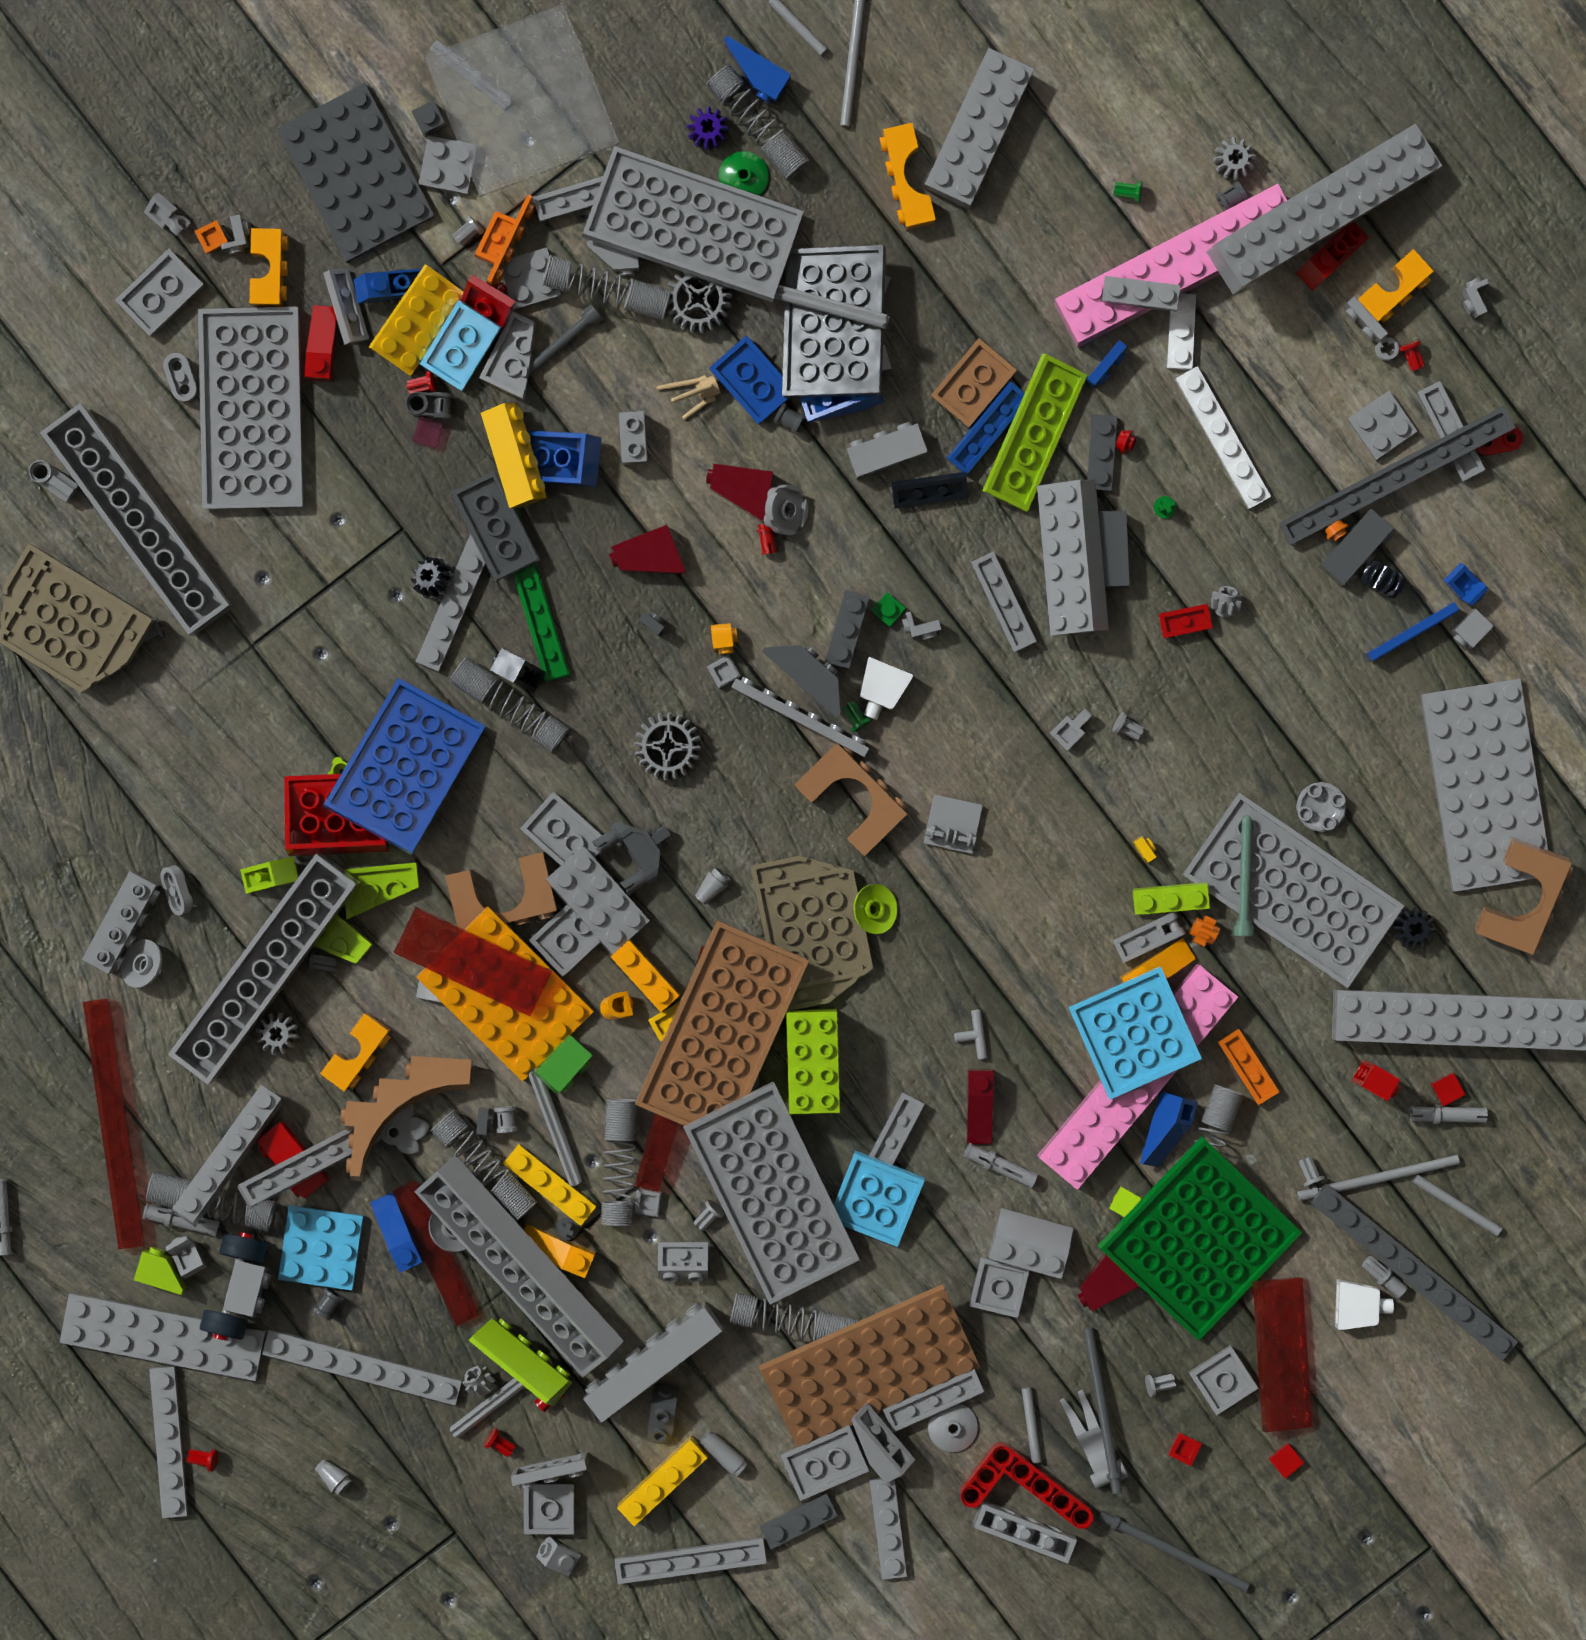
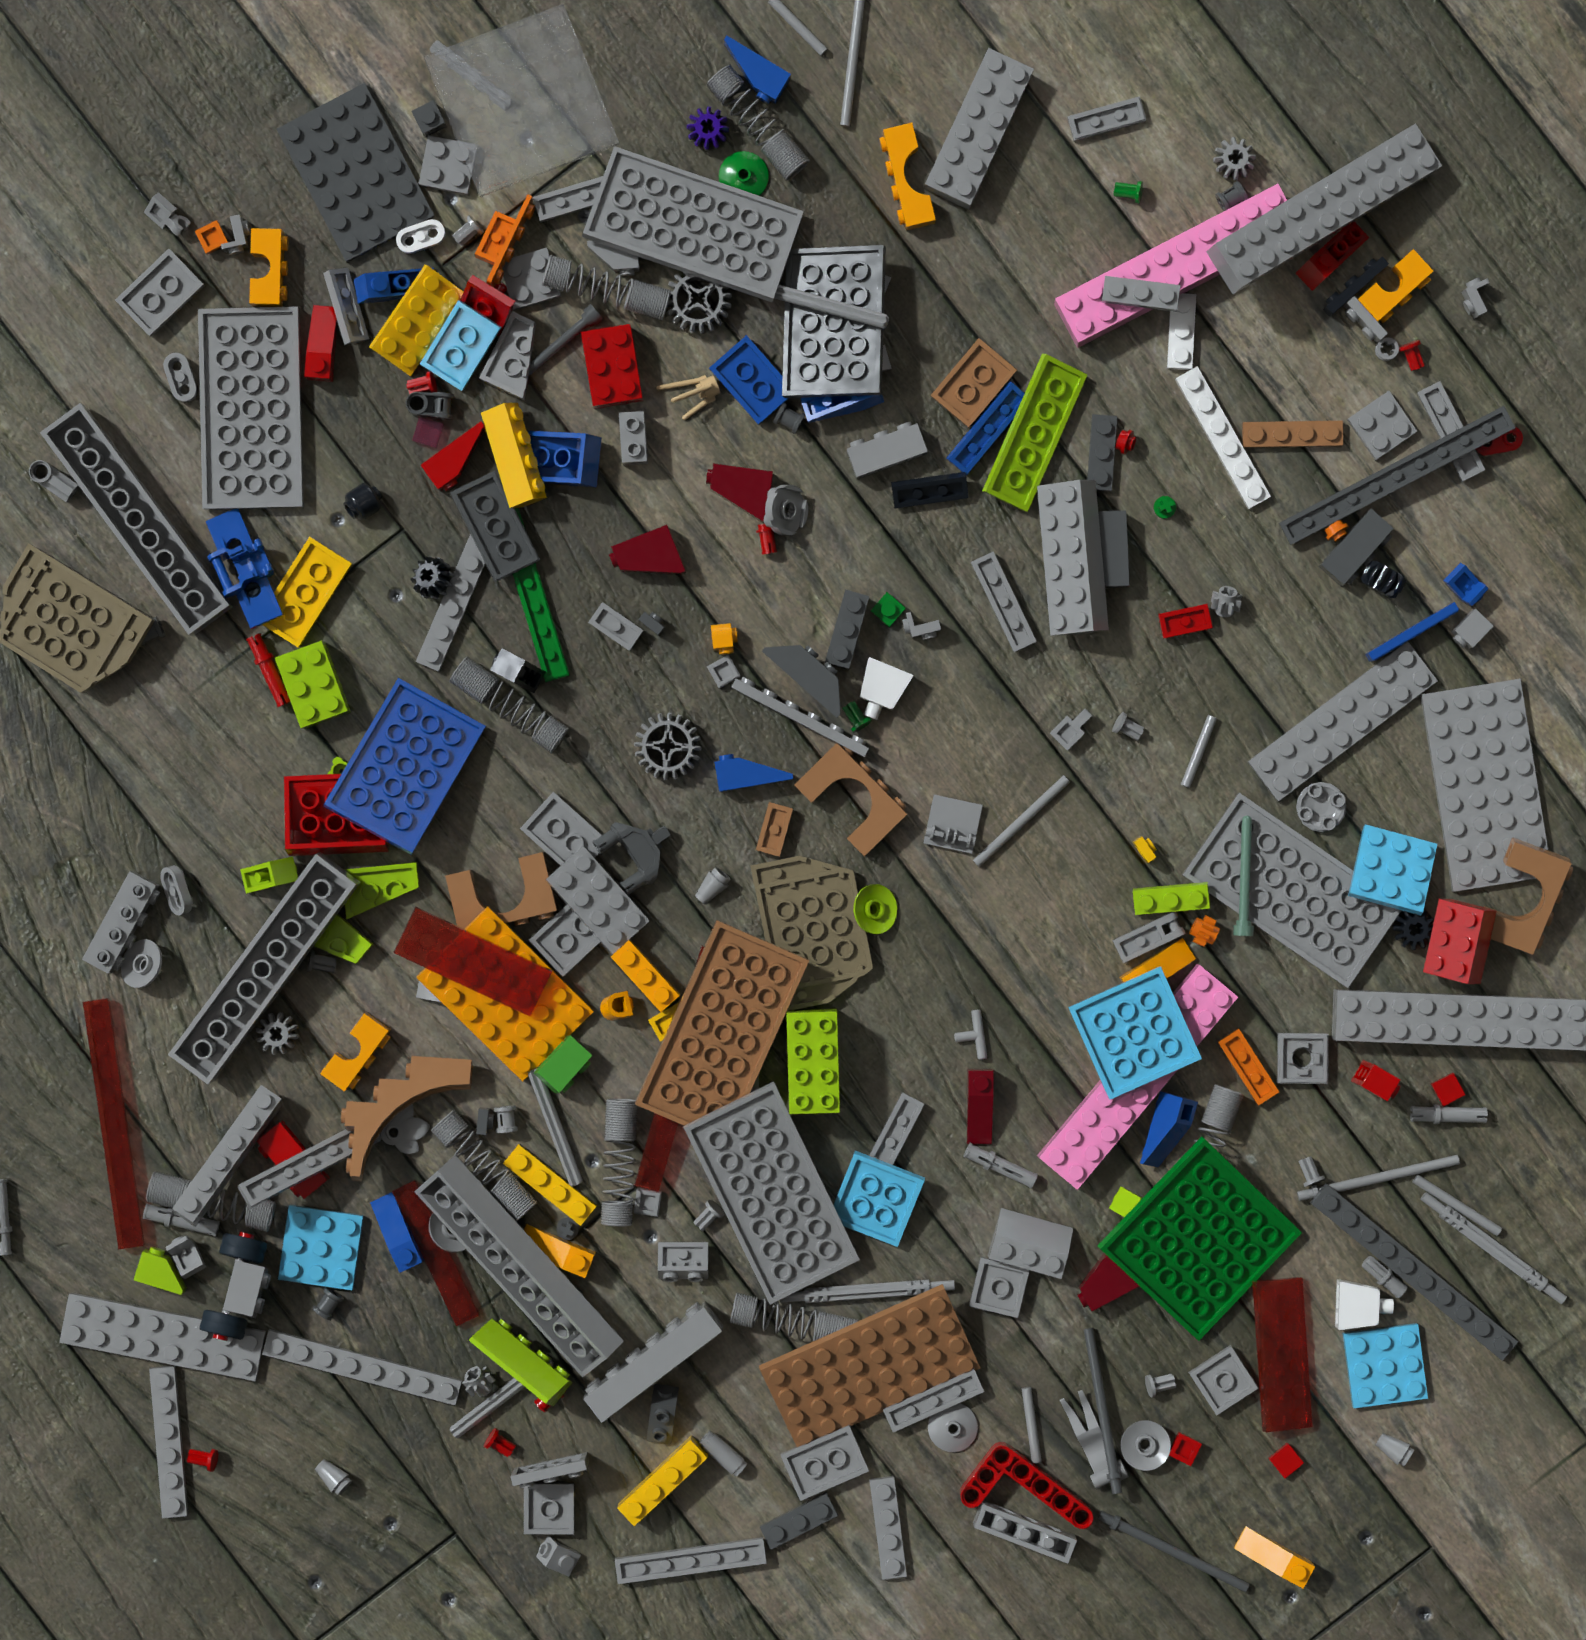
light grey slope [851,1403,915,1483] -> none
blue plate [1086,340,1127,387] -> none
none -> blue piece [206,509,283,629]
none -> red pin [246,633,291,708]
none -> yellow plate [262,536,352,648]
none -> lime brick [275,640,351,729]
none -> black head [343,483,382,520]
none -> white plate [396,219,446,254]
none -> red slope [421,421,485,492]
none -> red brick [581,324,643,409]
none -> light grey plate [588,602,644,651]
none -> blue slope [714,754,793,792]
none -> medium nougat plate [756,802,793,857]
none -> light grey axle [780,1279,955,1303]
none -> light grey piece [973,775,1070,867]
none -> light grey tile [1067,96,1146,142]
none -> light grey dish [1121,1420,1171,1471]
none -> light grey bar [1181,715,1217,788]
none -> light orange slope [1234,1526,1315,1589]
none -> medium nougat plate [1242,421,1343,448]
none -> light grey plate [1247,641,1438,801]
none -> light grey piece [1277,1033,1329,1084]
none -> black plate [1323,256,1389,317]
none -> medium azure plate [1343,1323,1428,1408]
none -> medium azure plate [1348,824,1437,916]
none -> light grey cone [1375,1433,1414,1467]
none -> light grey axle [1420,1192,1567,1304]
none -> red brick [1423,899,1497,984]

